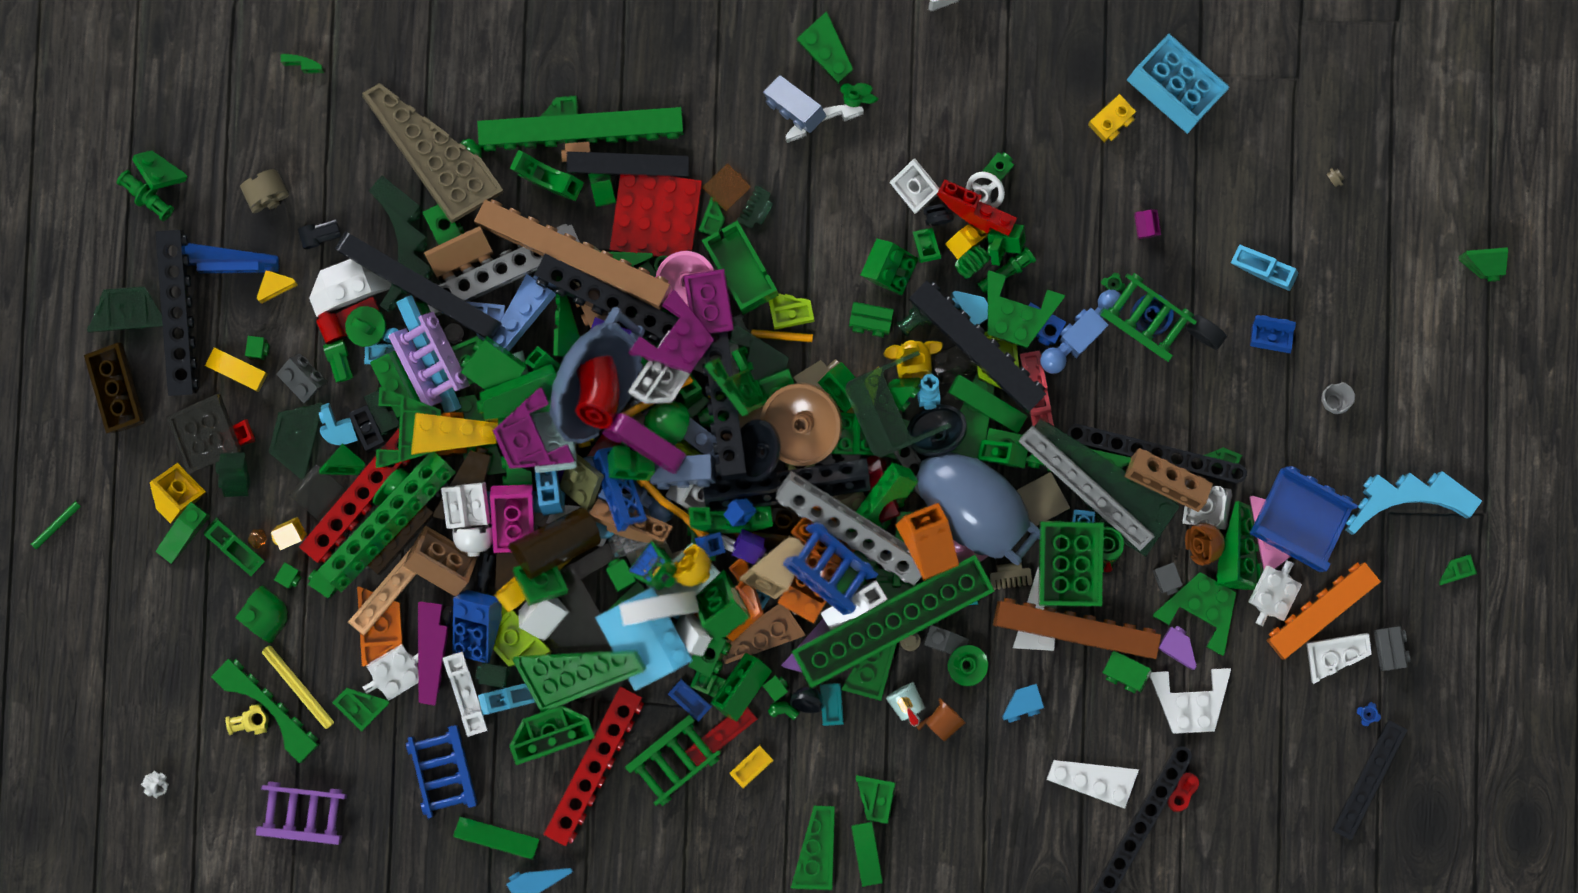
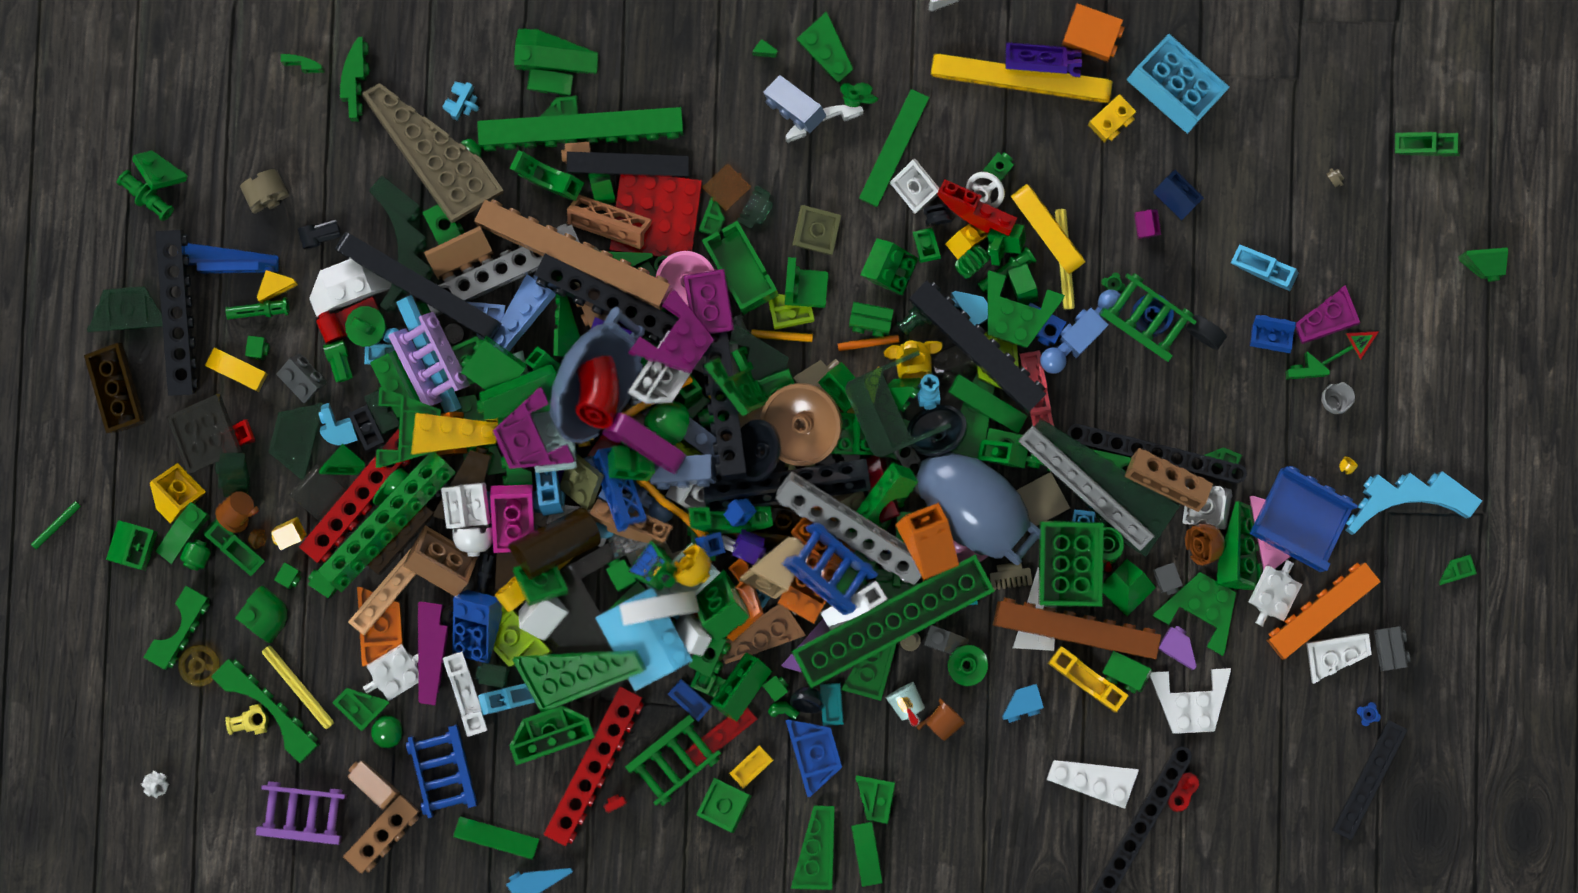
none -> green slope [106,520,158,571]
none -> green arch [143,586,210,670]
none -> clear yellow piece [178,645,220,686]
none -> green head [180,539,211,571]
none -> dark orange hat [215,491,259,533]
none -> green pin [226,297,290,320]
none -> green slope [340,37,369,122]
none -> medium nougat brick [343,795,420,874]
none -> slope [348,761,401,809]
none -> green hair [371,715,403,748]
none -> medium azure hips [442,81,479,121]
none -> green wedge [514,29,598,74]
none -> green slope [527,69,573,96]
none -> nougat fence [567,195,652,249]
none -> red plate [604,794,627,812]
none -> green hinge [696,778,751,833]
none -> green slope [752,39,778,58]
none -> green bracket [785,257,828,308]
none -> blue wing [786,720,842,797]
none -> olive hinge [792,205,841,255]
none -> orange bar [837,335,899,351]
none -> green tile [859,89,929,207]
none -> yellow beam [931,54,1113,103]
none -> dark purple tile [1005,43,1082,77]
none -> green slope [1007,263,1039,305]
none -> yellow beam [1011,184,1086,274]
none -> yellow arch [1047,646,1129,712]
none -> light yellow axle [1055,209,1075,310]
none -> orange brick [1062,3,1125,62]
none -> green slope [1102,559,1156,617]
none -> dark blue panel [1153,170,1204,220]
none -> green slope [1285,352,1330,380]
none -> magenta wing [1295,285,1360,344]
none -> piece [1322,331,1379,366]
none -> yellow hinge [1339,456,1358,475]
none -> green slope [1395,132,1460,156]

